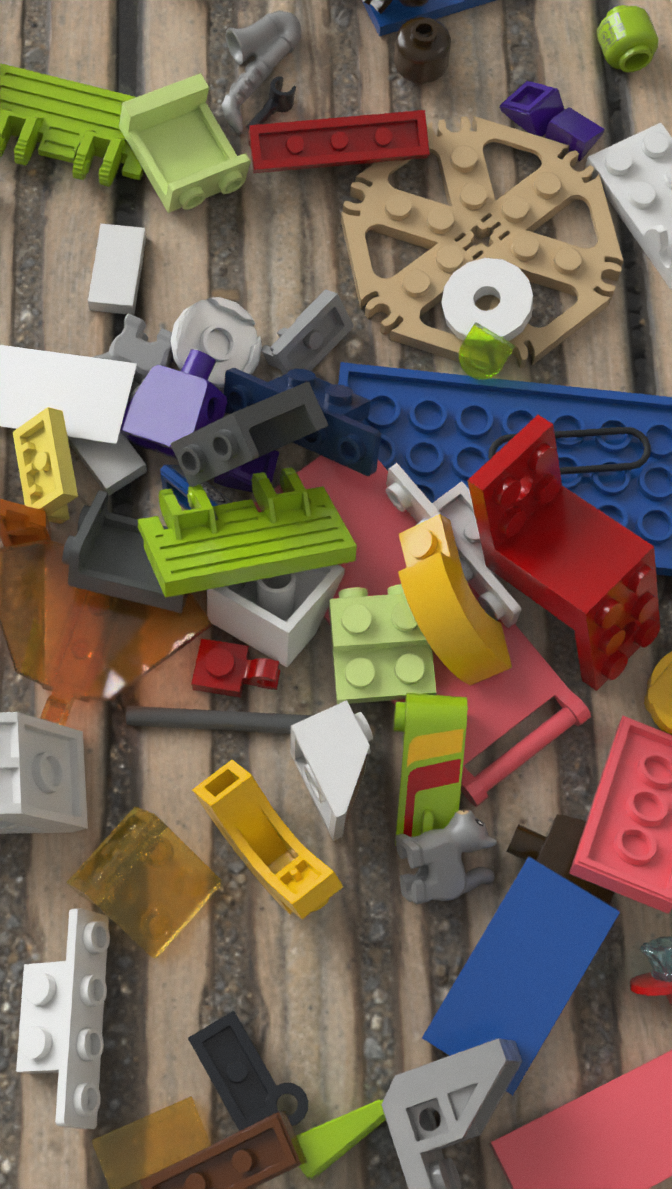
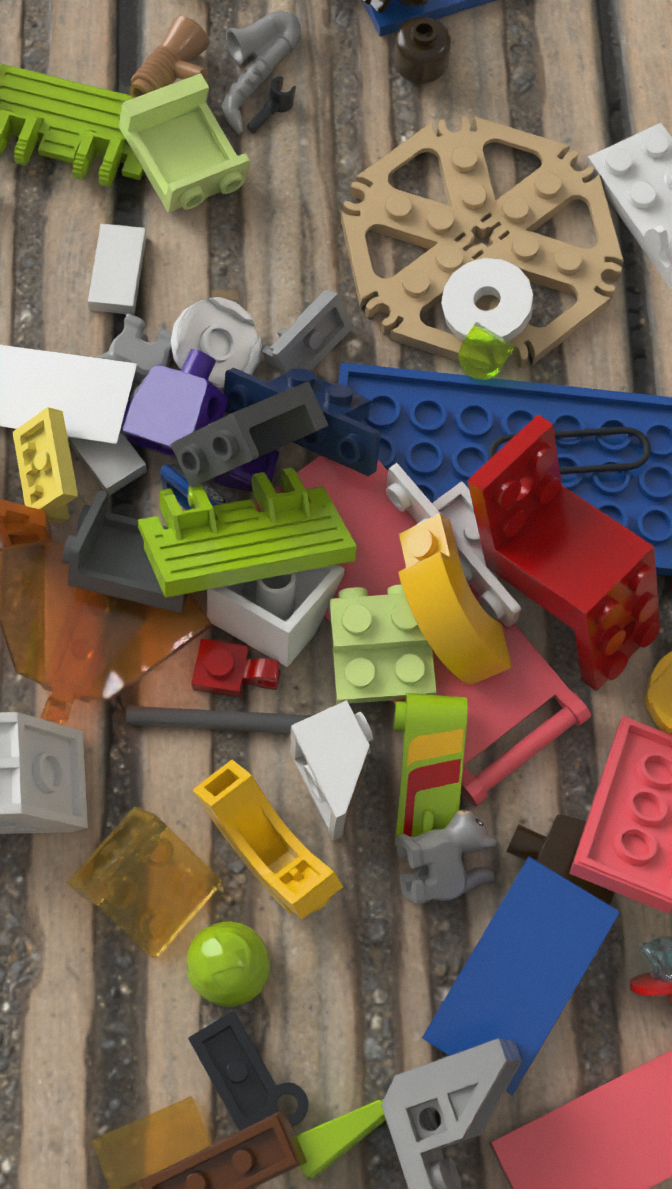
white bracket [16,908,110,1129] -> none
red panel [248,110,430,174] -> none
dark purple slope [499,81,565,137] -> none
dark purple slope [545,107,605,162] -> none
lime head [597,5,659,73] -> none
none -> medium nougat piece [129,16,209,98]
none -> lime piece [187,922,270,1008]

